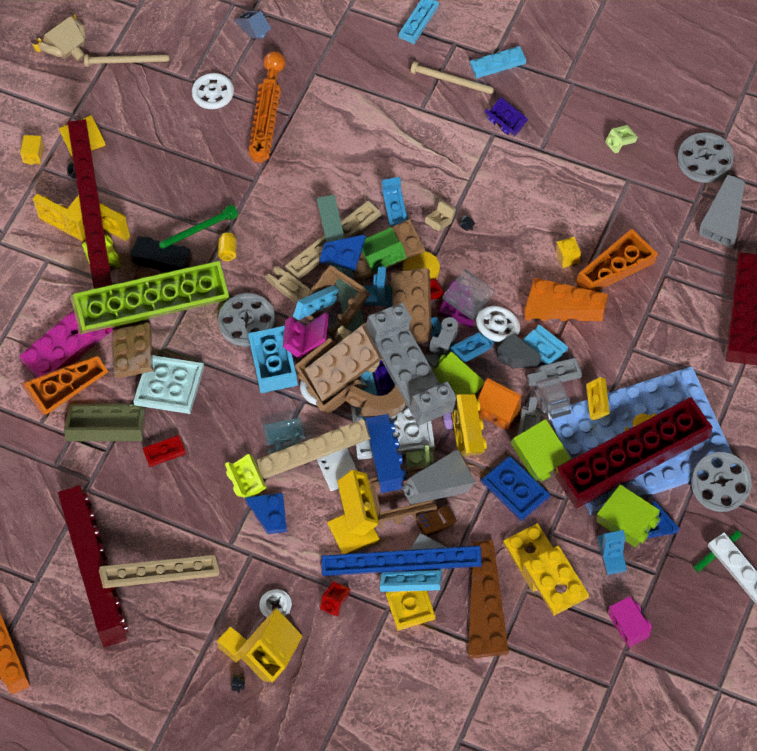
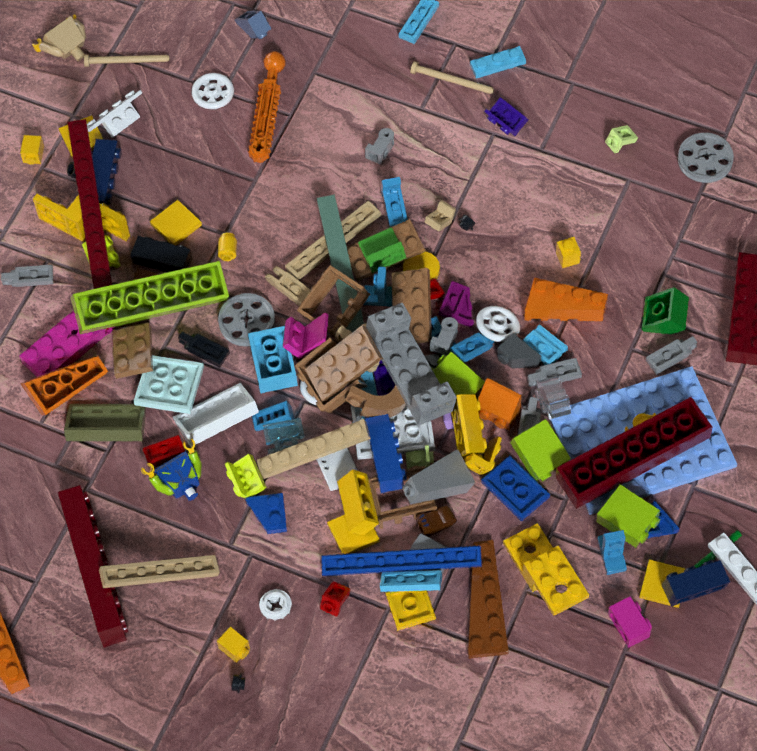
green piece [159,204,238,248] -> none
yellow slope [236,608,303,683] -> none
medium azure plate [293,285,338,320] -> none
blue wing [319,235,366,271] -> none
clear plate [442,269,495,320] -> none
orange wedge [576,229,658,291] -> none
yellow plate [586,377,610,420] -> none
light grey wedge [691,452,752,512] -> none
light grey slope [699,175,745,249] -> none
none -> light grey hinge [1,265,54,287]
none -> white bracket [87,90,142,137]
none -> dark blue brick [92,139,122,206]
none -> torso [141,439,202,501]
none -> yellow tile [150,200,202,245]
none -> white slope [173,383,259,447]
none -> black hinge [178,332,230,368]
none -> dark azure slope [252,401,295,431]
none -> light grey leg [365,128,394,165]
none -> yellow bracket [463,436,502,475]
none -> yellow tile [639,560,685,608]
none -> green slope [642,287,689,335]
none -> light grey hinge [646,336,698,375]
none -> dark blue brick [661,560,730,606]

